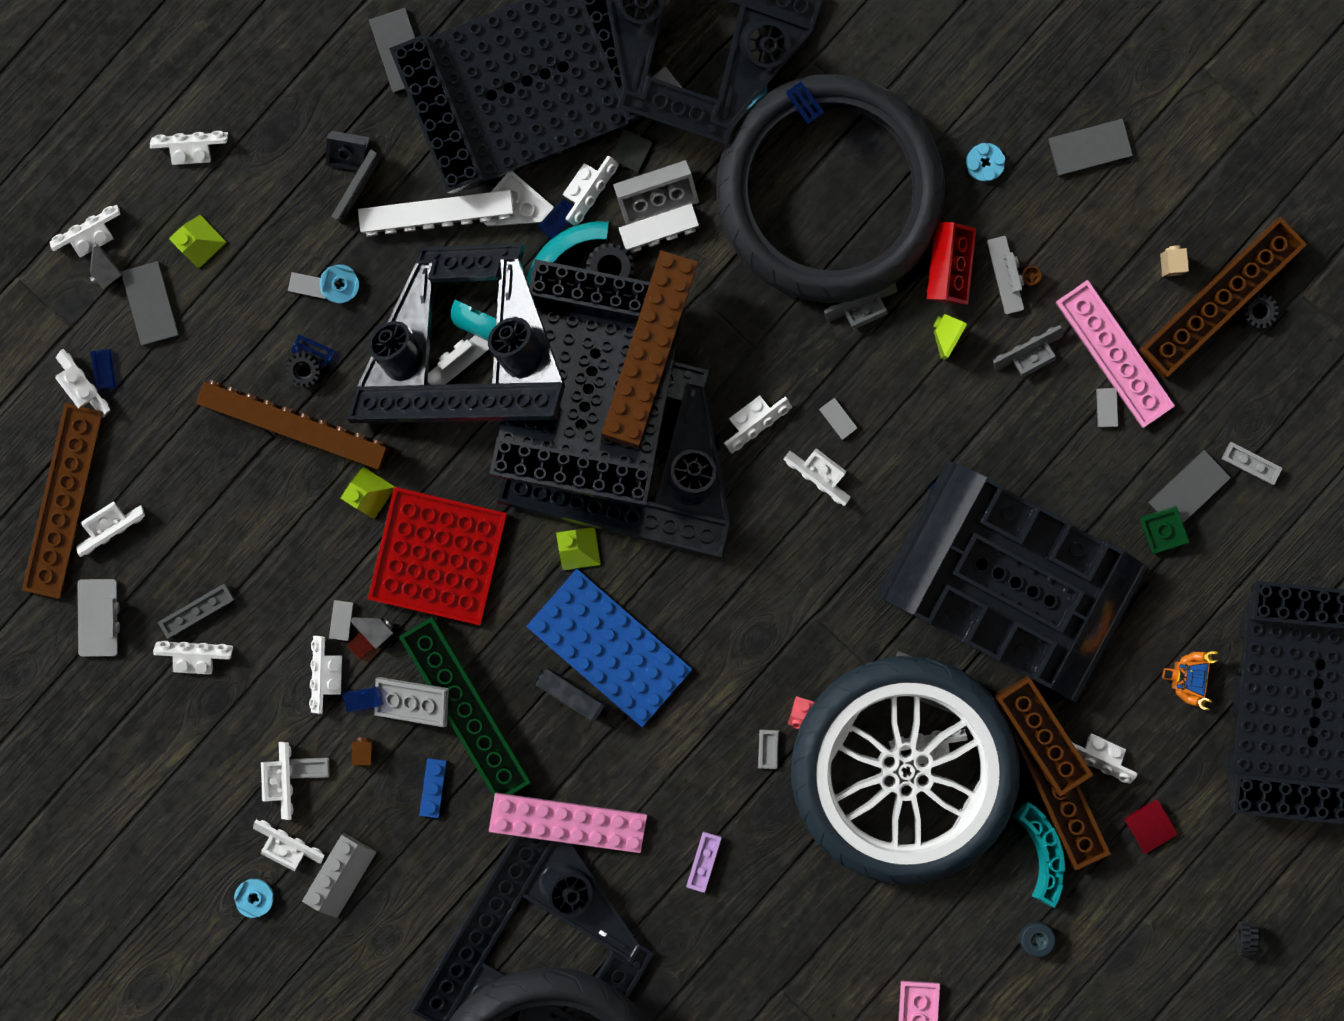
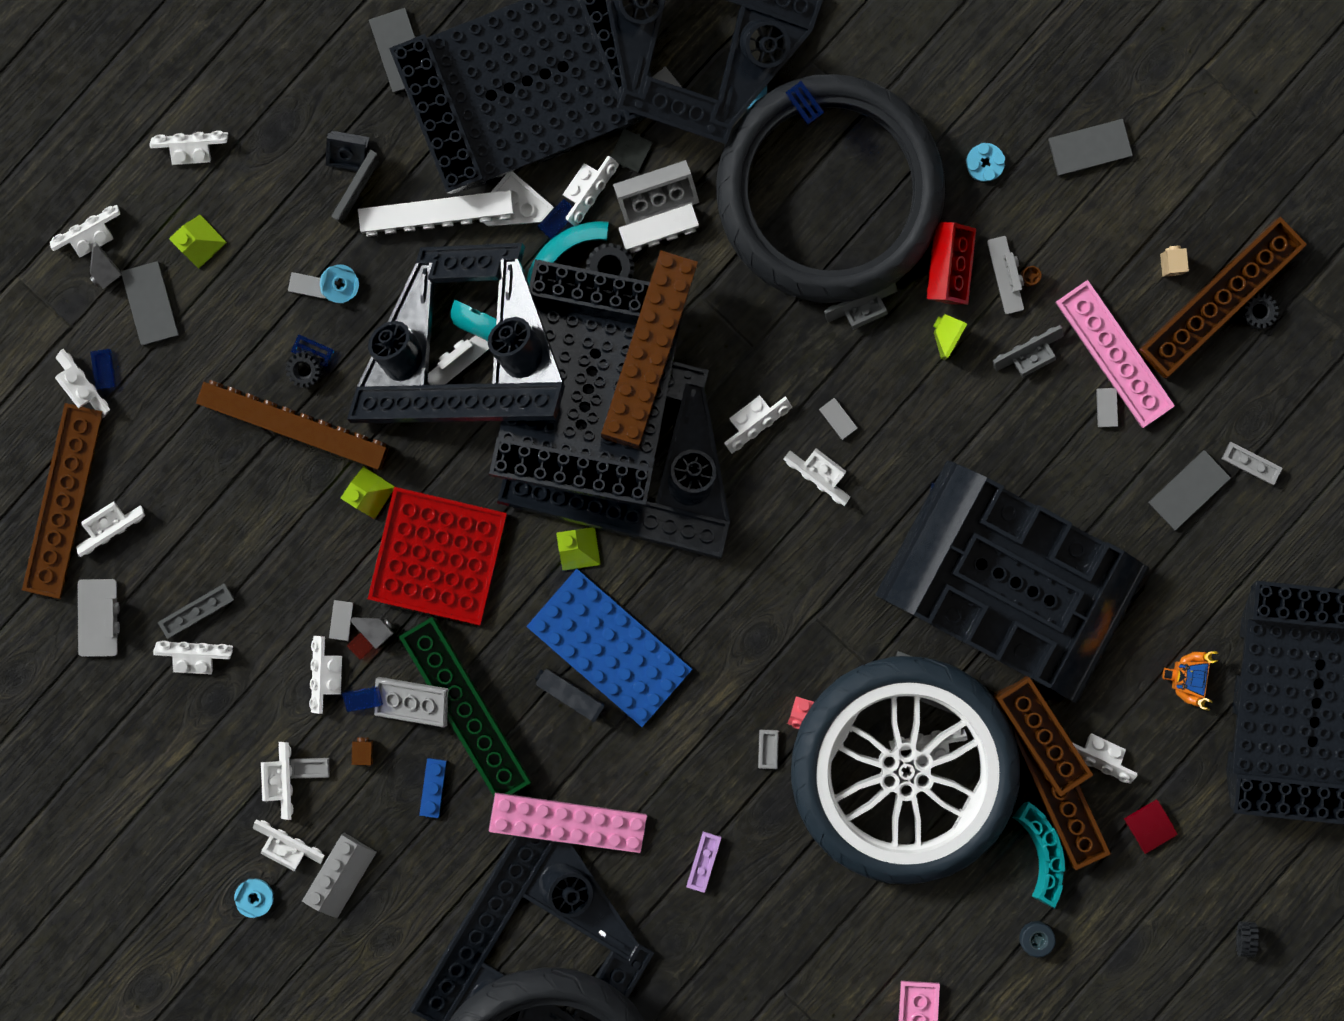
dark green plate [1140,505,1189,554] -> none

